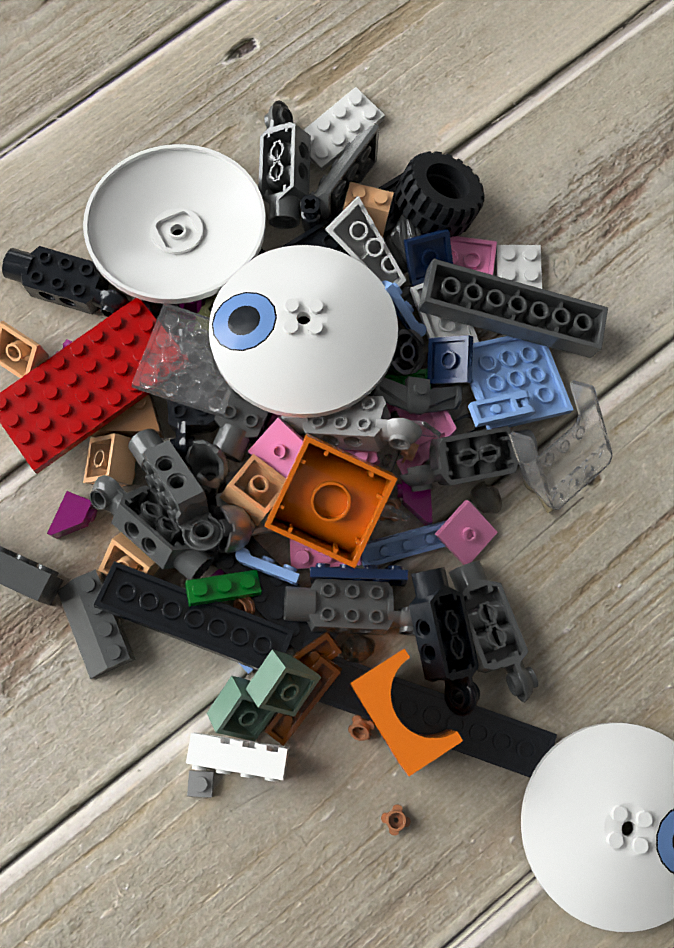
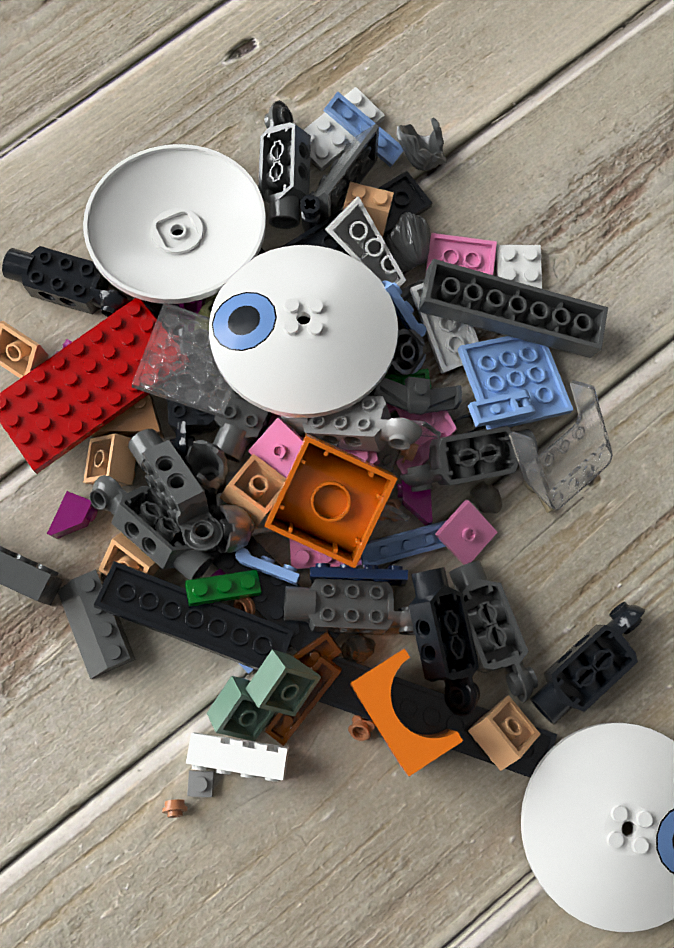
nougat plate [381,804,411,835] -> none
black tyre [395,151,485,237] -> none
dark blue plate [404,229,453,286] -> none
dark blue plate [427,335,473,385] -> none
none -> nougat plate [162,799,187,818]
none -> light blue plate [323,92,403,167]
none -> dark grey hair [396,118,447,171]
none -> light nougat slope [468,695,540,771]
none -> black brick [530,602,645,725]

